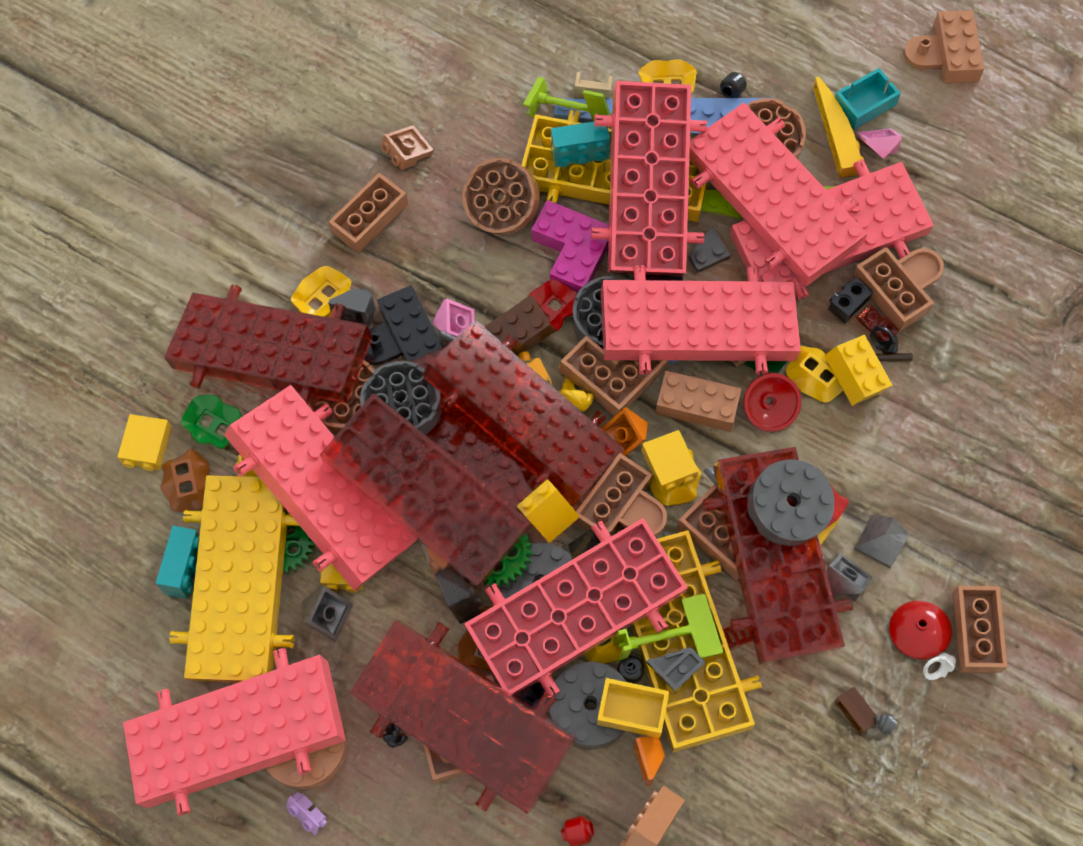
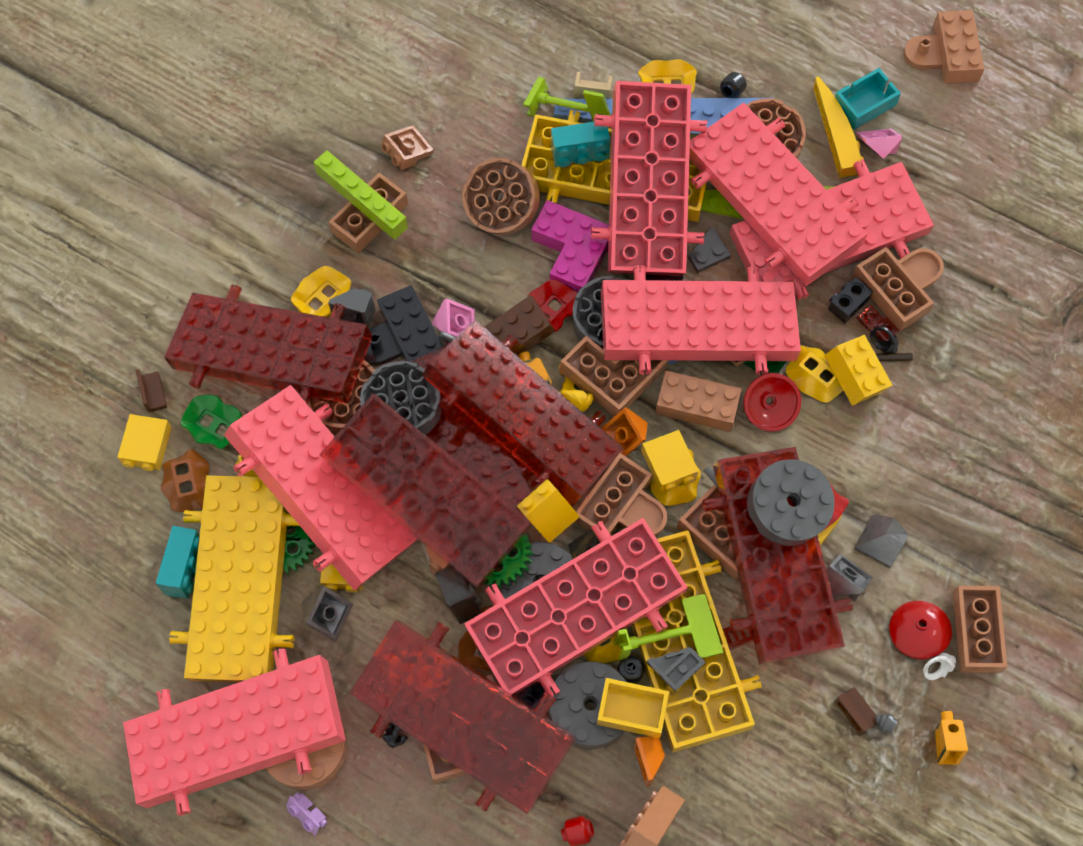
none -> reddish brown panel [135,369,167,413]
none -> lime brick [314,150,408,240]
none -> light orange torso [935,711,968,765]

